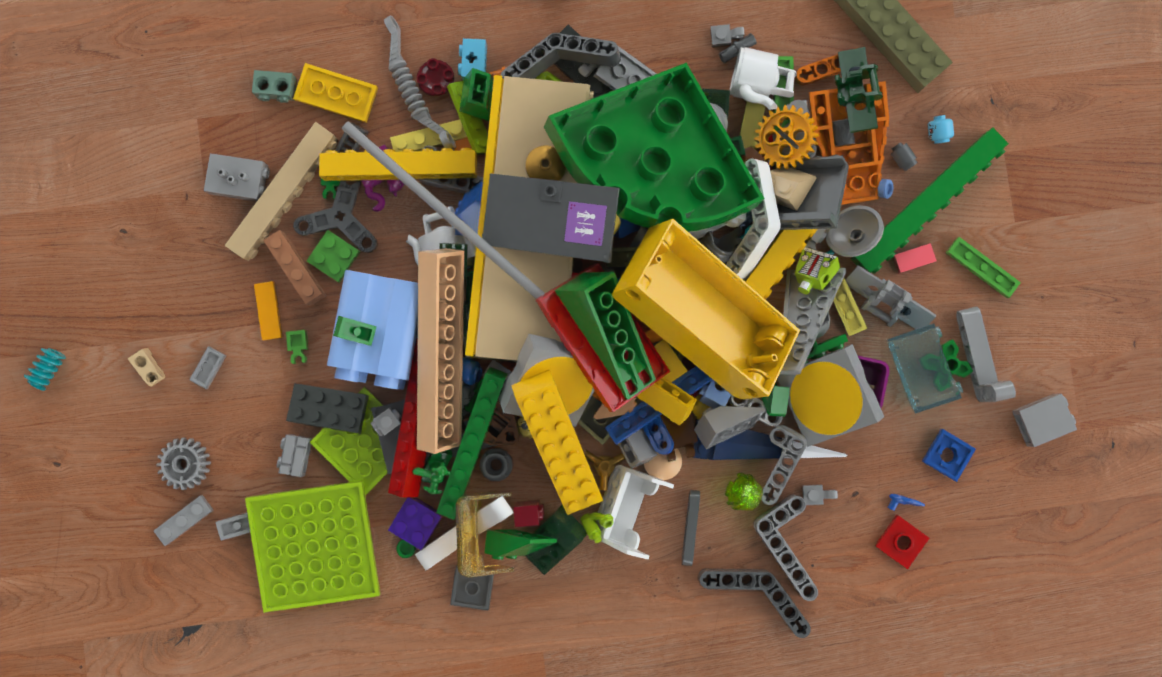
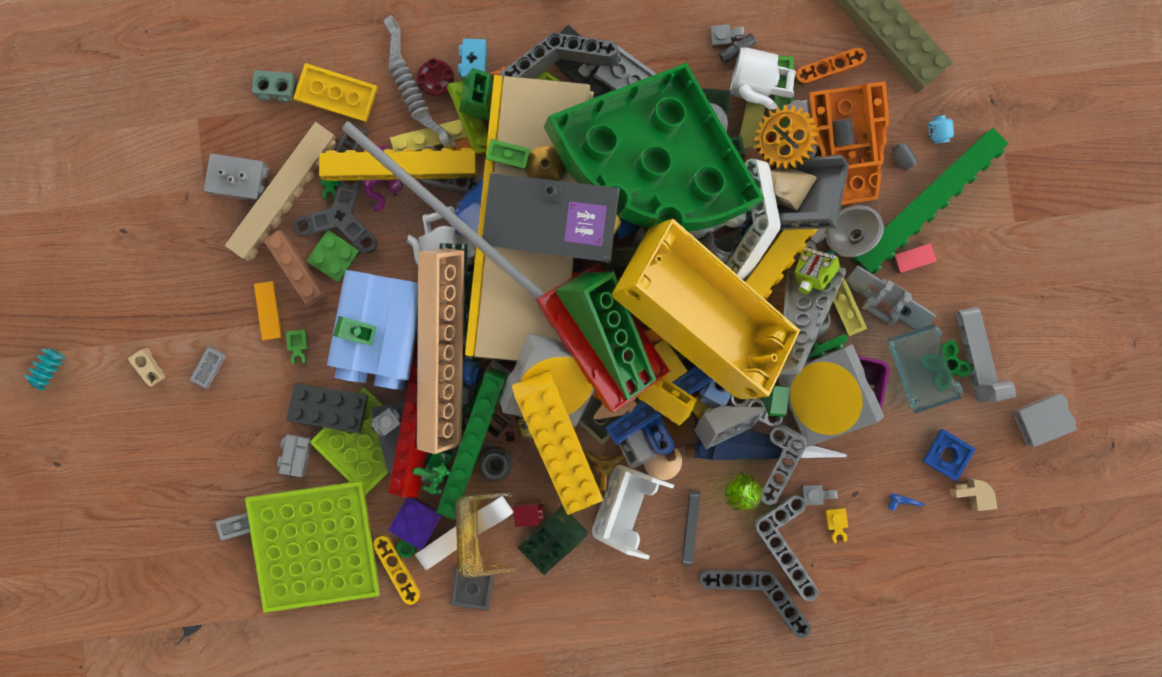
light grey plate [154,495,214,546] -> none
light grey gear [156,437,211,490] -> none
green slope [484,529,557,560] -> none
lime plant [580,512,614,543] -> none
dark green piece [834,47,883,133] -> none
red piece [875,515,930,570] -> none
medium blue tile [878,179,894,199] -> none
bright green plate [946,237,1021,298] -> none
none -> yellow beam [374,535,420,605]
none -> bright green plate [486,139,531,170]
none -> yellow plate [825,507,848,543]
none -> tan brick [949,479,997,511]

